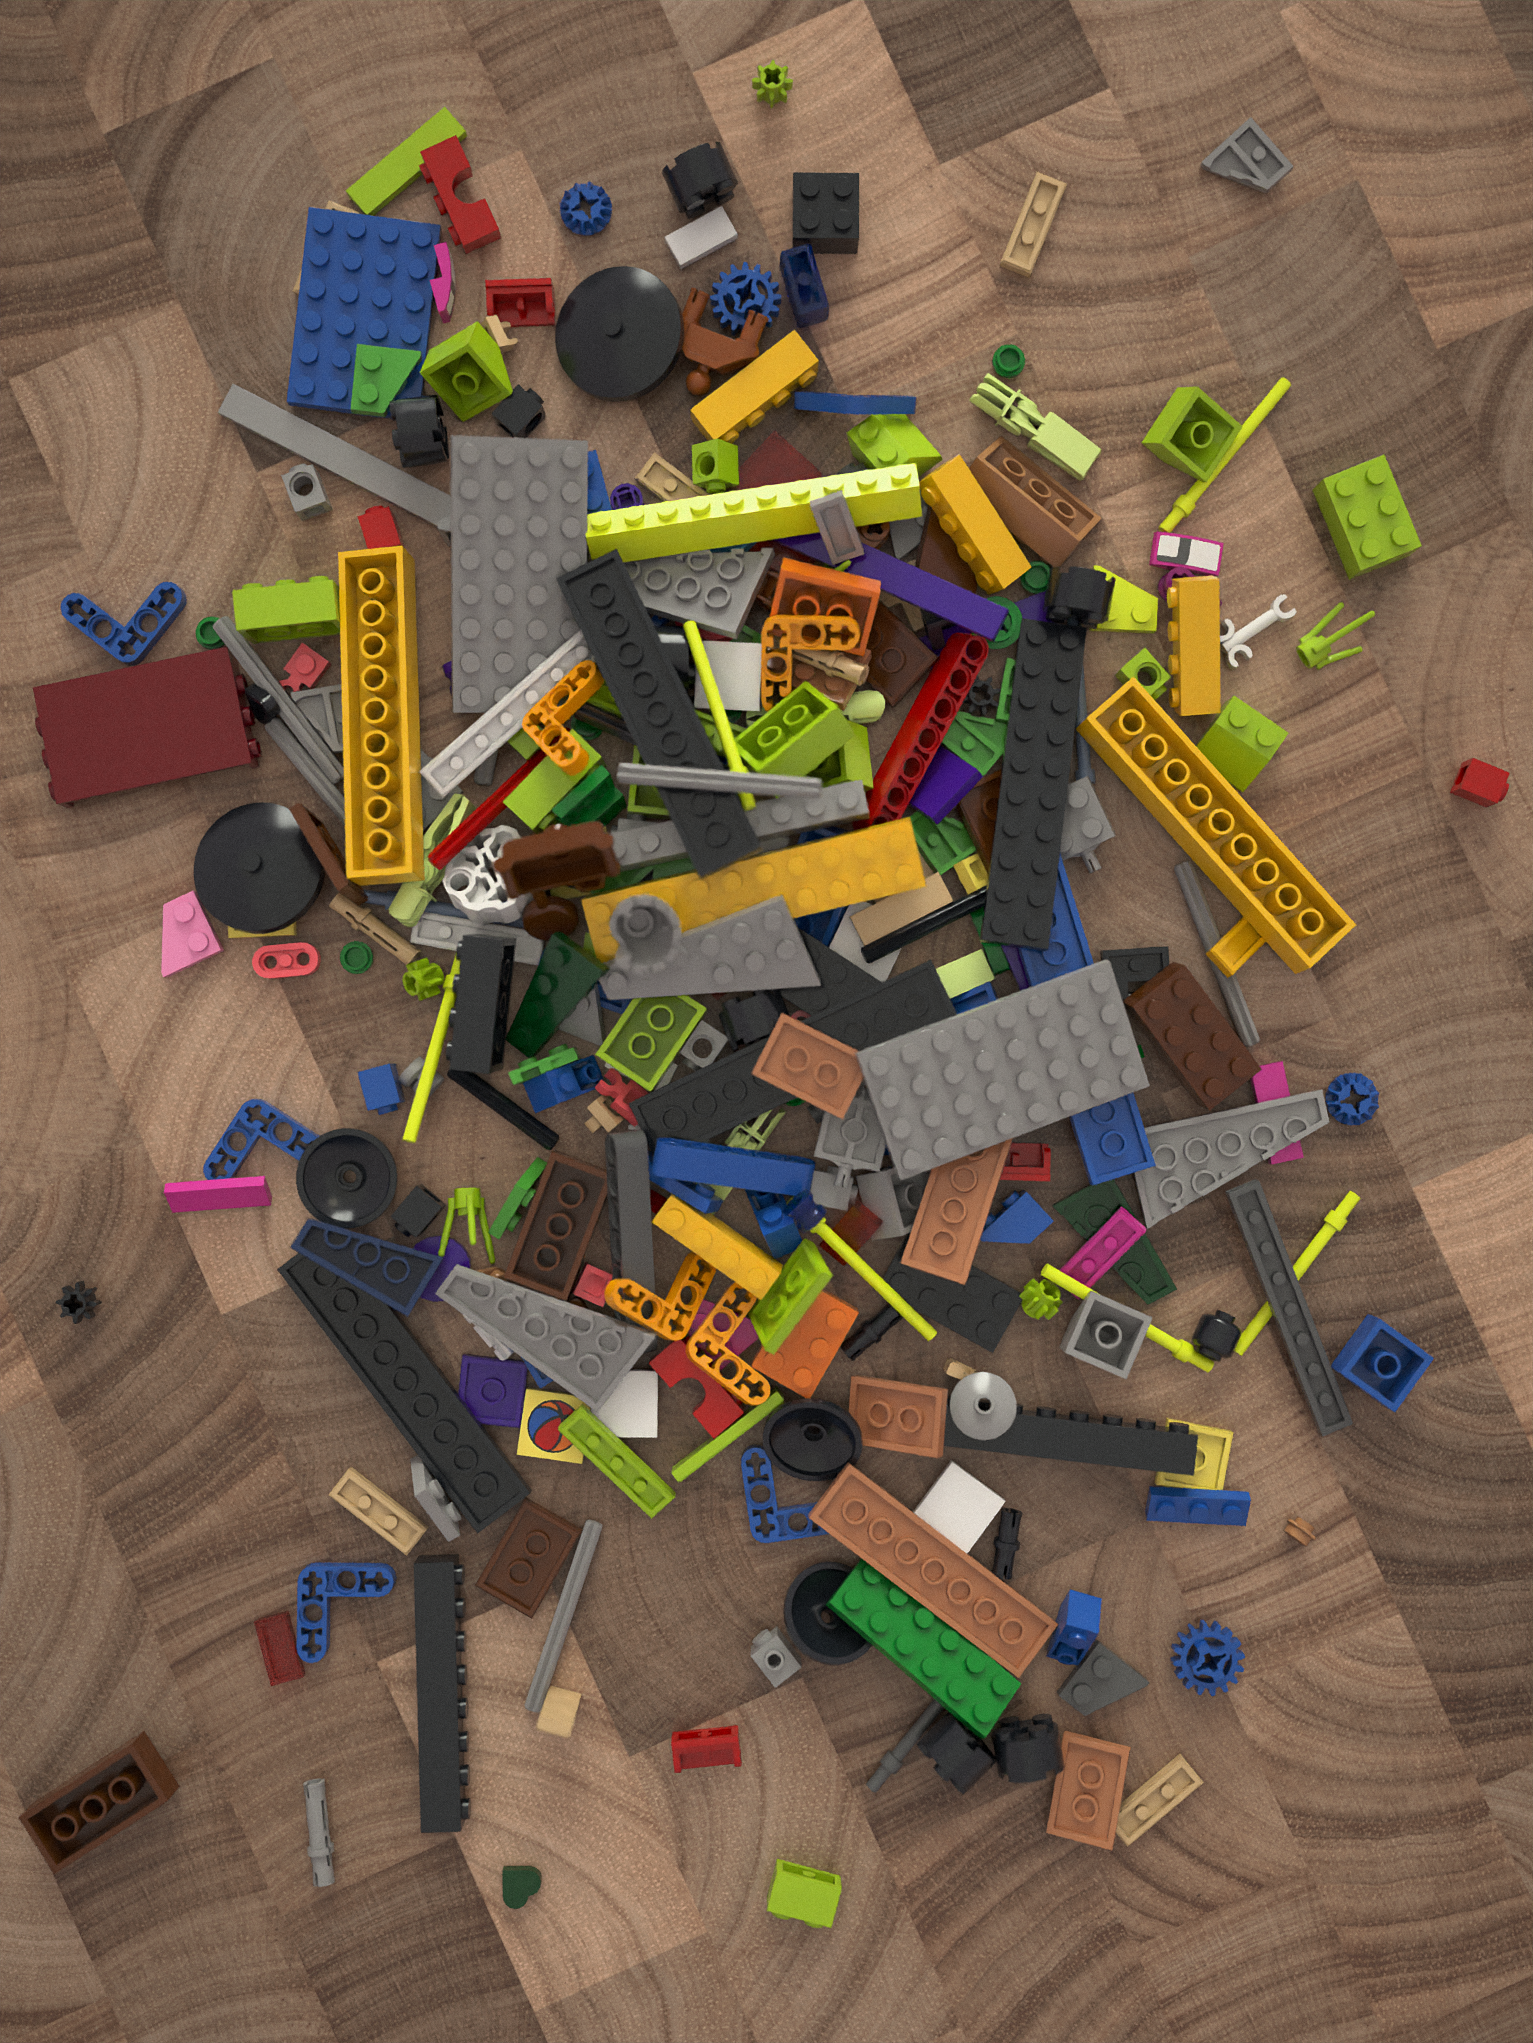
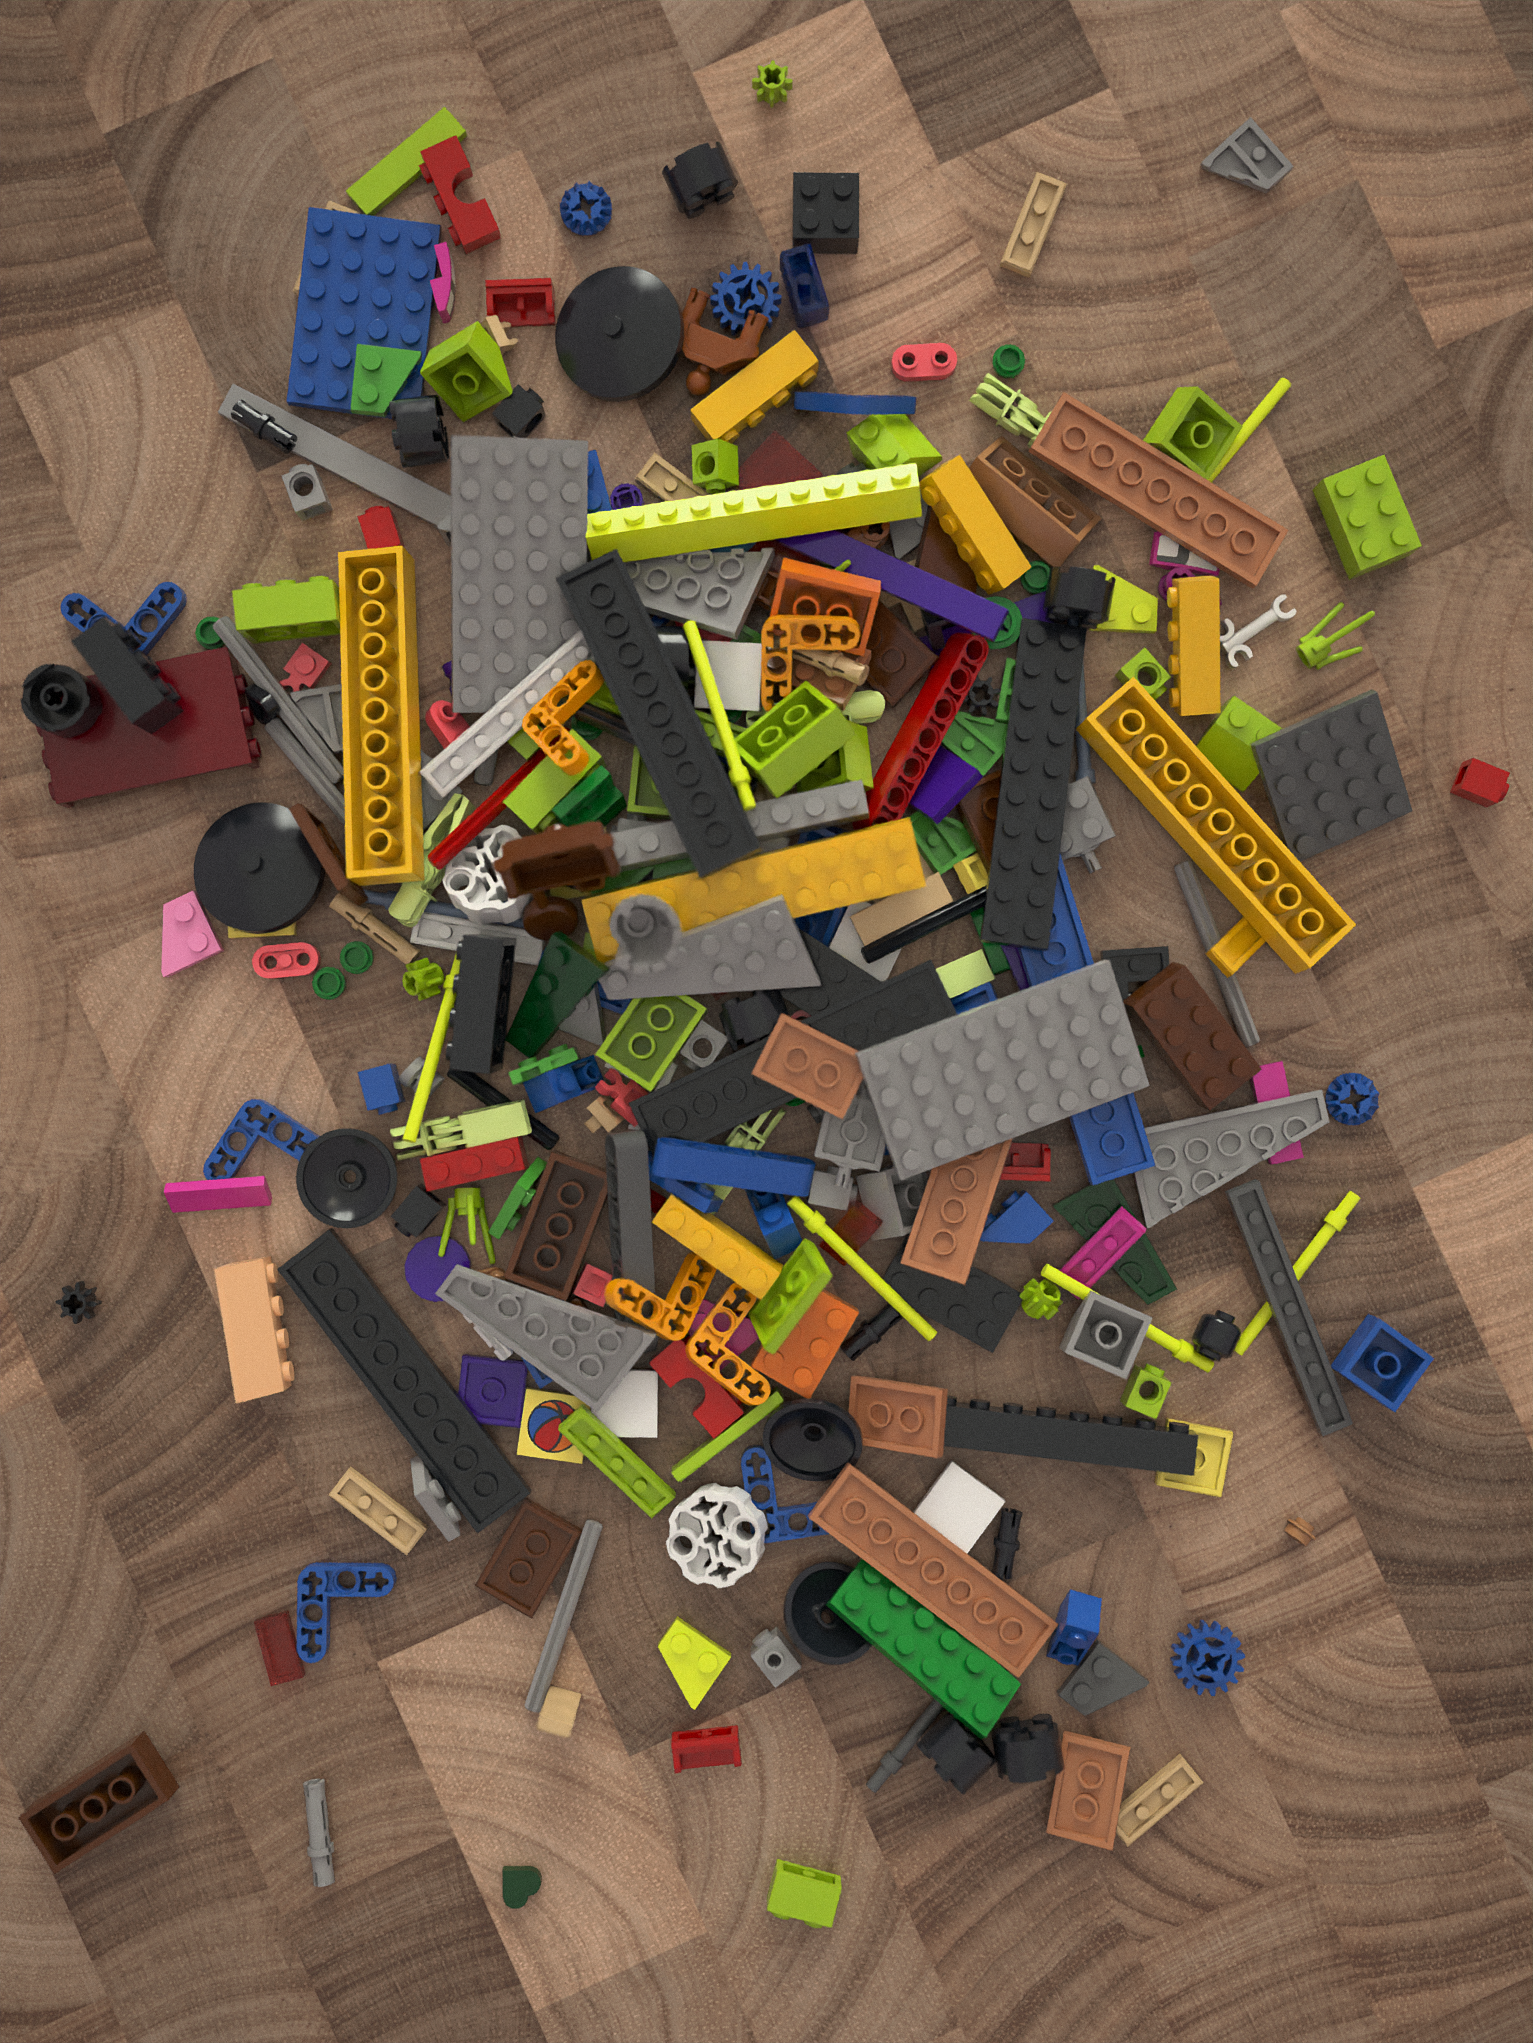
dark blue wedge [290,1218,443,1317] -> none
black brick [414,1554,471,1833] -> none
light grey axle [617,763,822,799] -> none
white tile [665,206,738,269] -> none
clear blue wheel [784,1190,827,1232] -> none
light grey tile [810,490,864,565] -> none
tan tile [943,1358,978,1380] -> none
light grey dish [949,1372,1017,1440] -> none
blue plate [1145,1486,1251,1526] -> none
none -> black brick [21,664,103,738]
none -> black brick [71,617,184,734]
none -> light nougat slope [214,1256,294,1403]
none -> black pin [231,400,297,454]
none -> green plate [312,967,346,1000]
none -> yellowish green arm [390,1099,532,1161]
none -> red arch [420,1136,529,1191]
none -> coral plate [425,700,470,749]
none -> neon yellow wing [658,1616,731,1710]
none -> white connector [666,1483,768,1588]
none -> coral plate [891,343,957,381]
none -> nougat plate [1028,392,1289,589]
none -> lime brick [1120,1363,1172,1419]
none -> dark grey plate [1250,689,1413,862]

